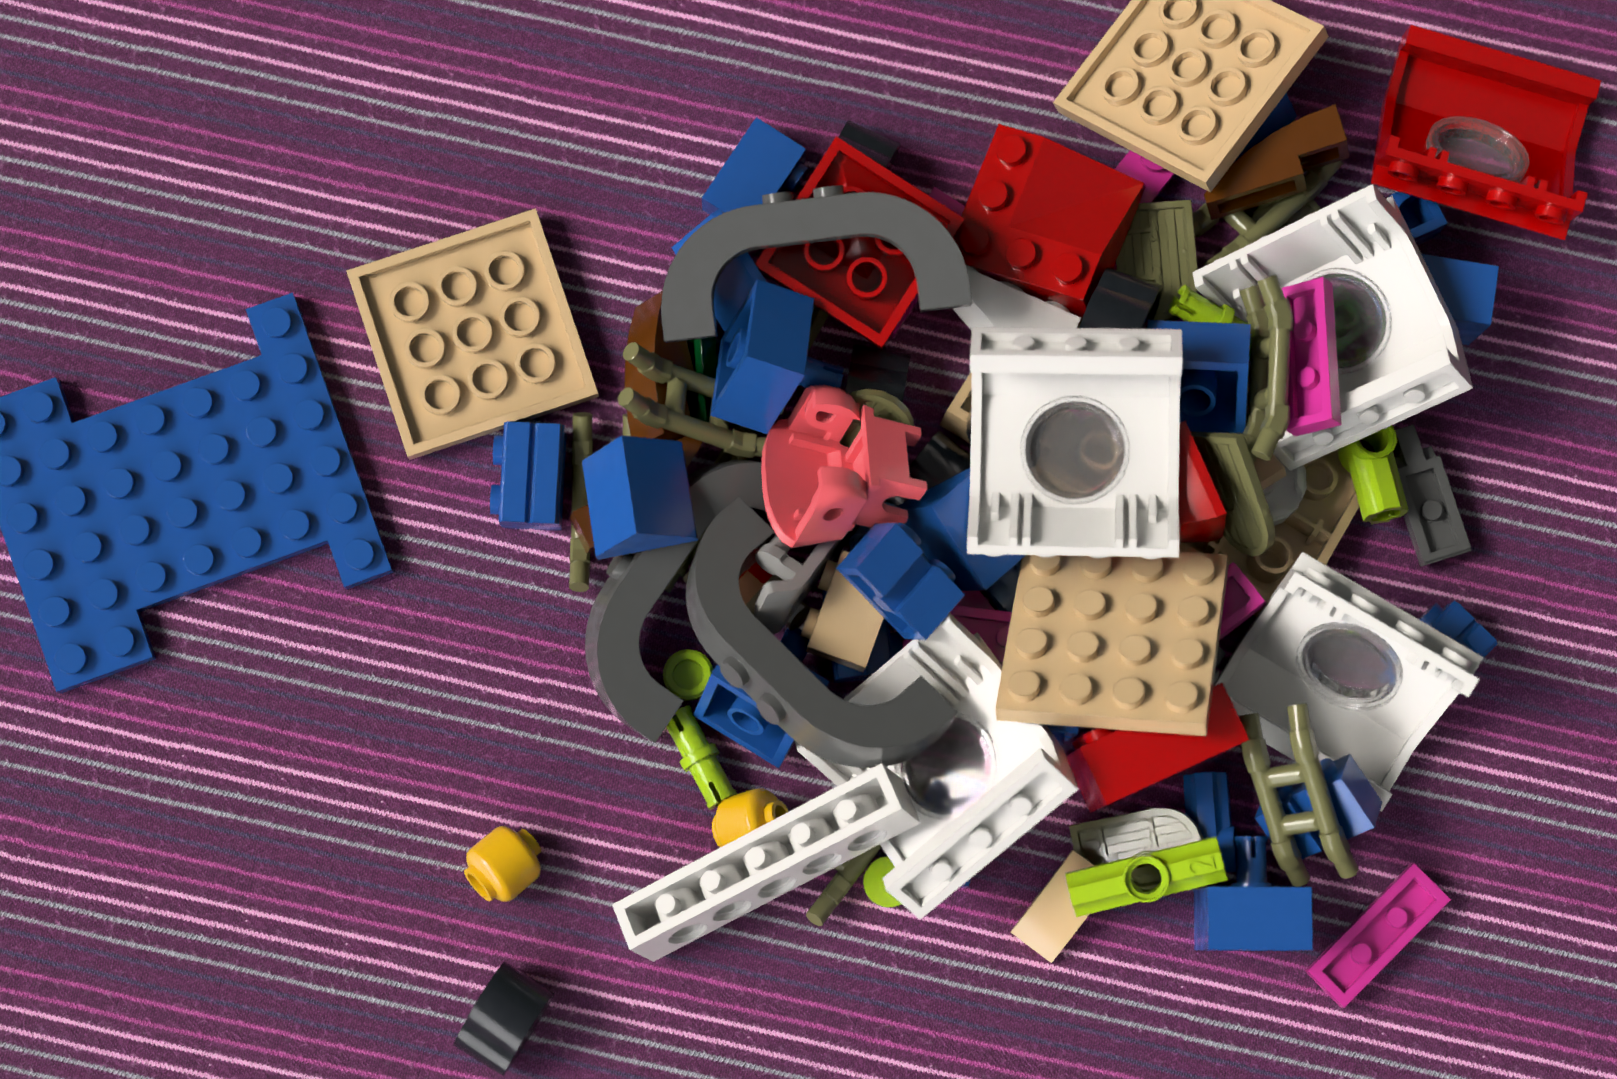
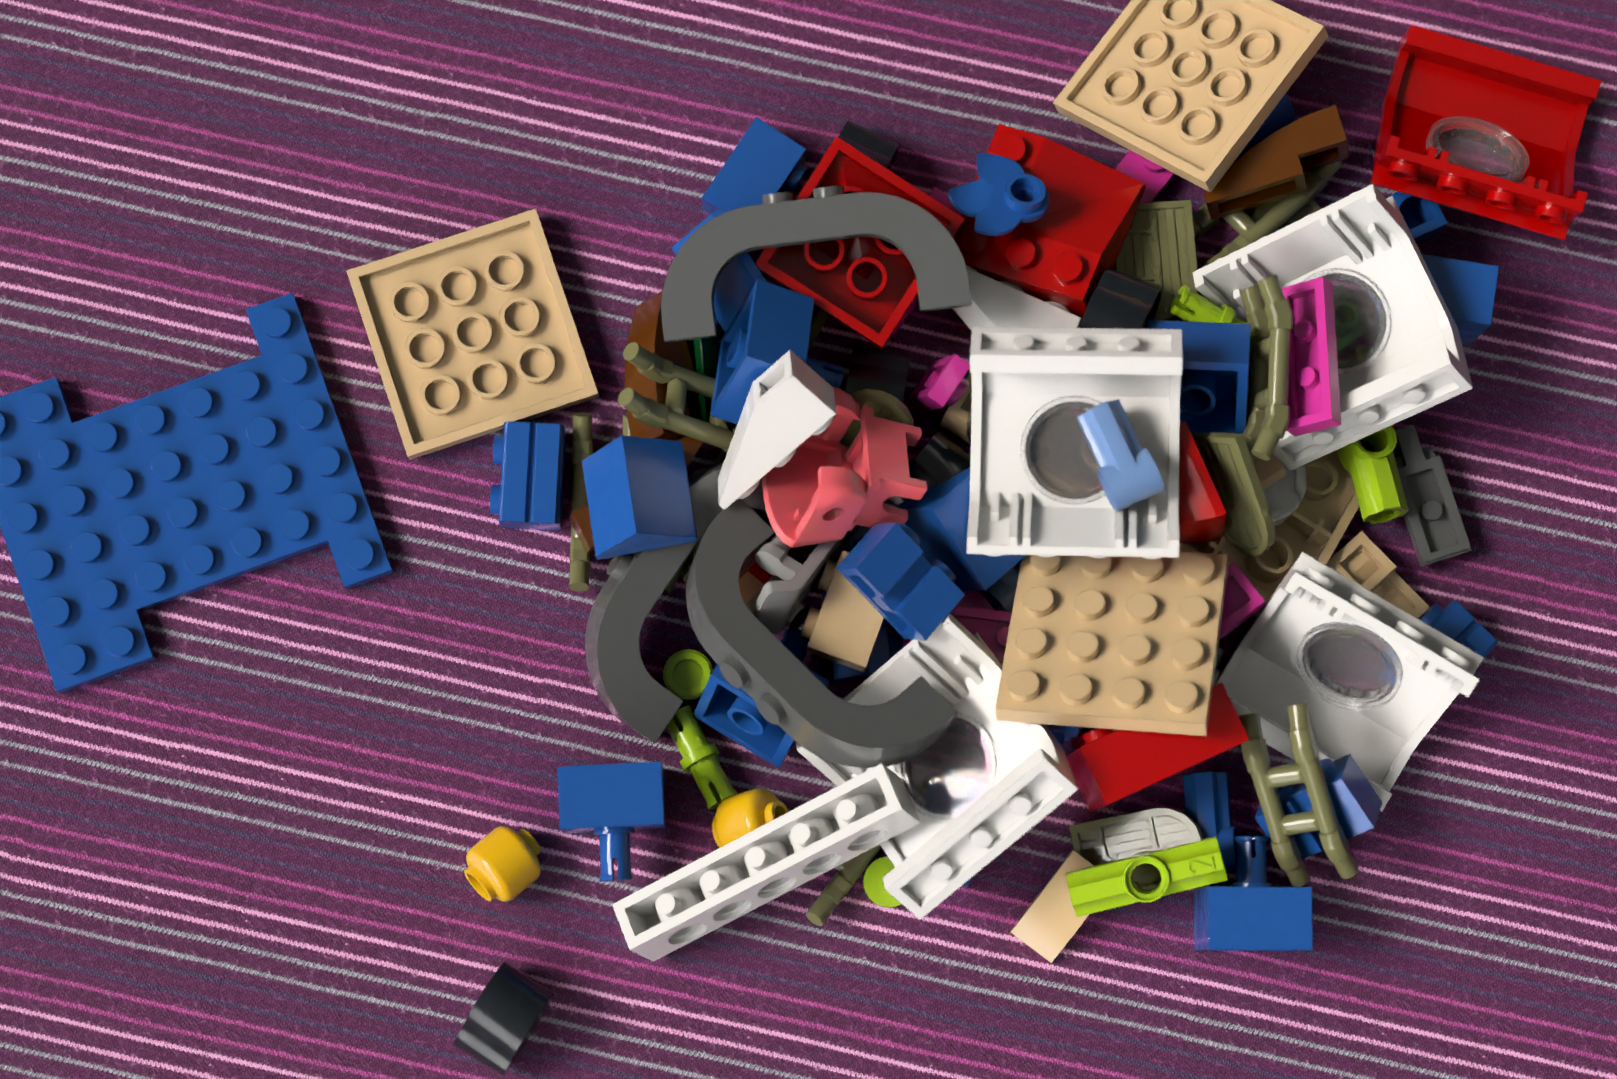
dark pink plate [1305,863,1451,1008] -> none
none -> blue brick [557,761,667,882]
none -> white slope [718,350,836,510]
none -> dark pink plate [905,354,970,413]
none -> blue plate [947,153,1049,236]
none -> medium blue piece [1077,399,1164,512]
none -> tan slope [1326,531,1430,619]

